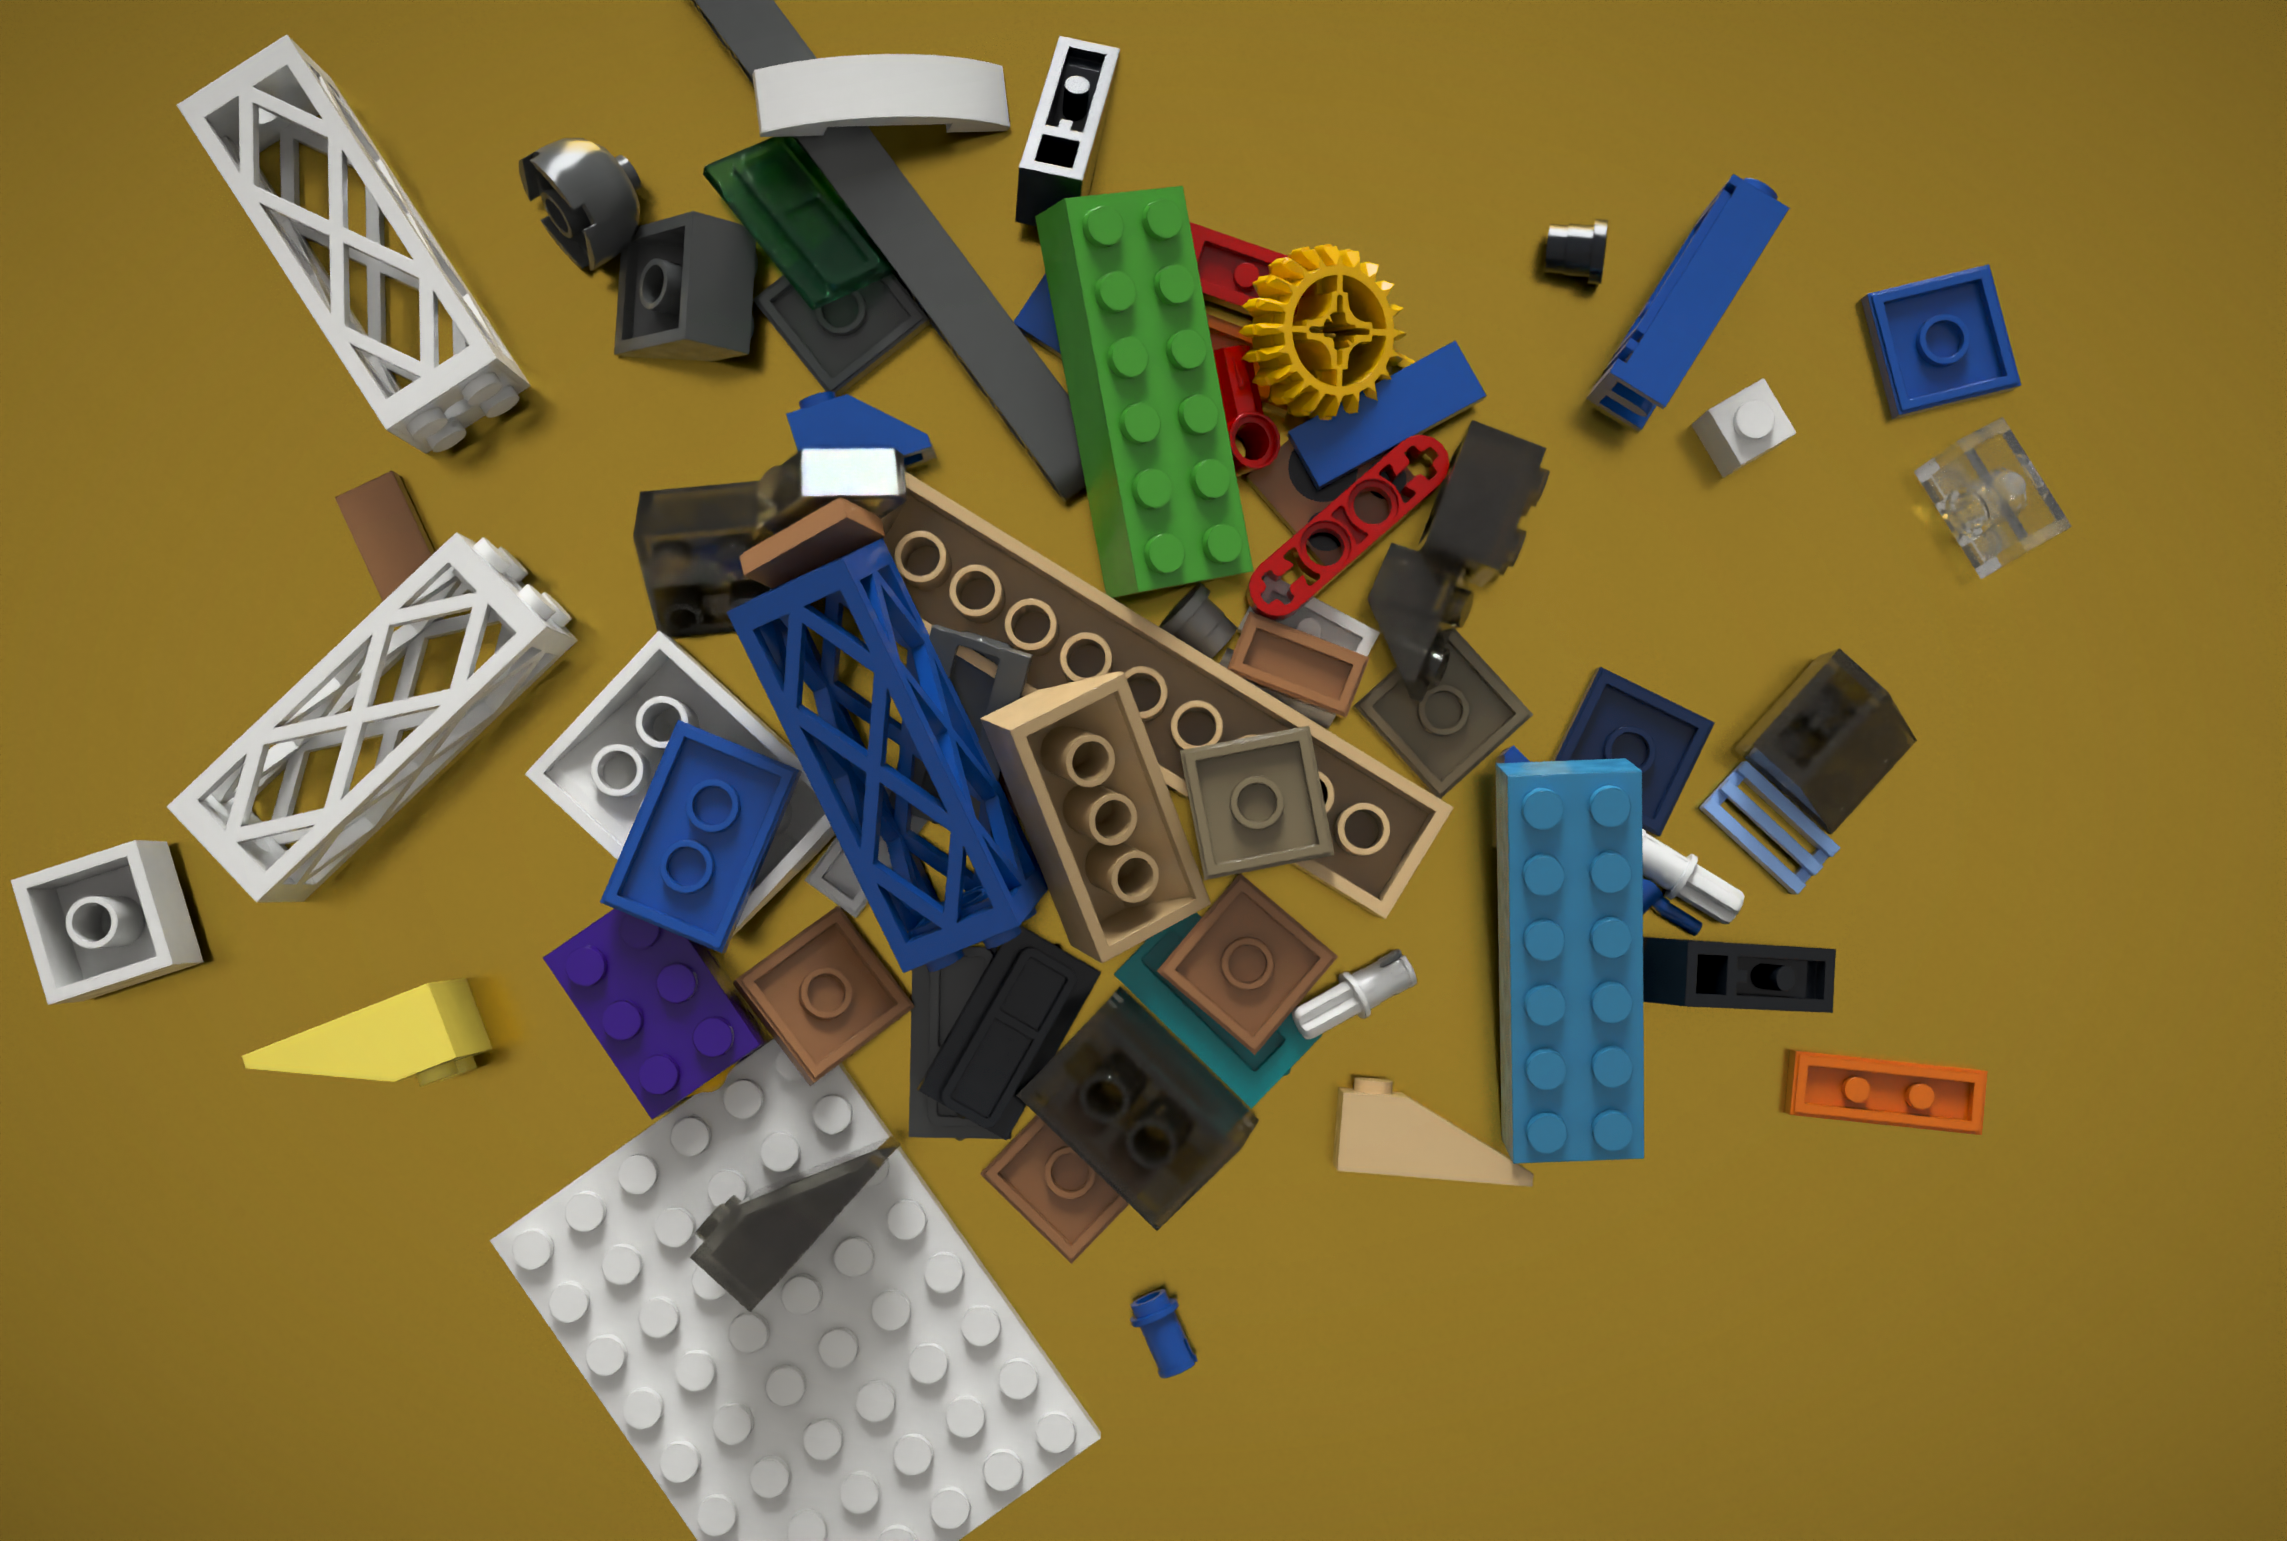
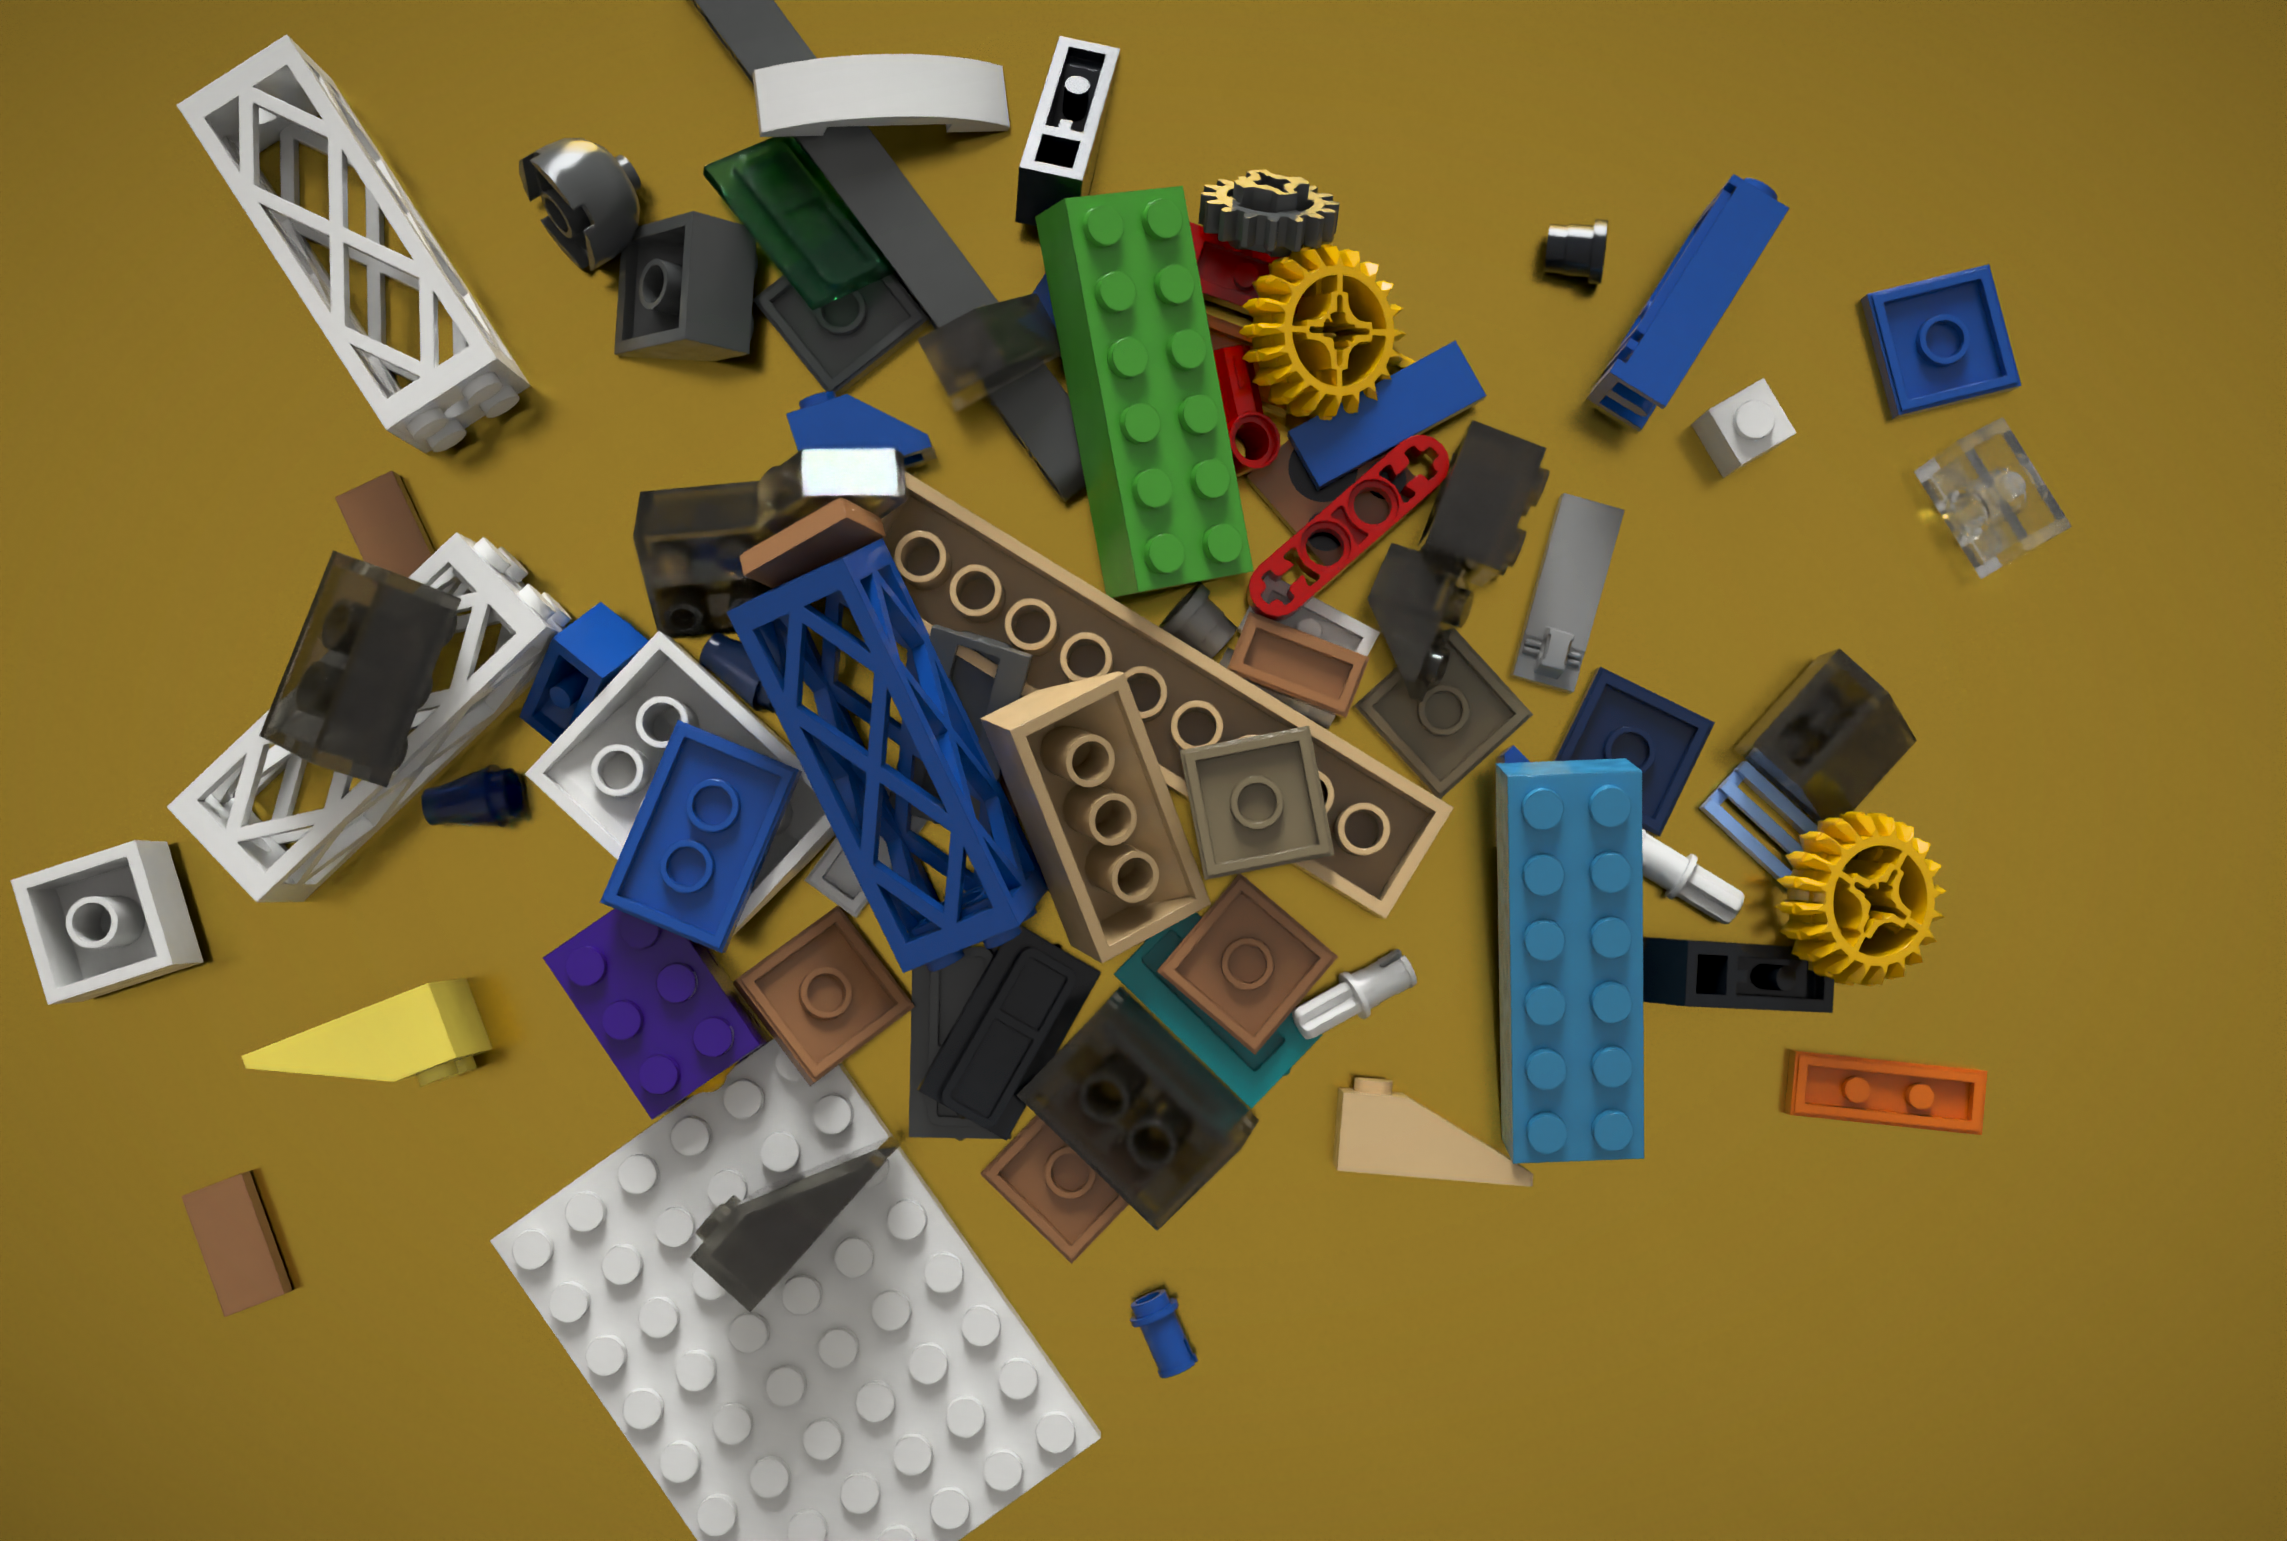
blue hand [1643,879,1702,936] -> none
none -> medium nougat tile [181,1171,293,1317]
none -> clear smoke slope [259,550,461,788]
none -> clear blue cone [421,764,525,827]
none -> blue slope [519,602,649,744]
none -> dark blue cone [699,632,775,713]
none -> clear smoke slope [917,293,1061,412]
none -> dark grey gear [1198,170,1339,257]
none -> light grey hinge [1509,493,1625,694]
none -> yellow gear [1774,811,1946,986]

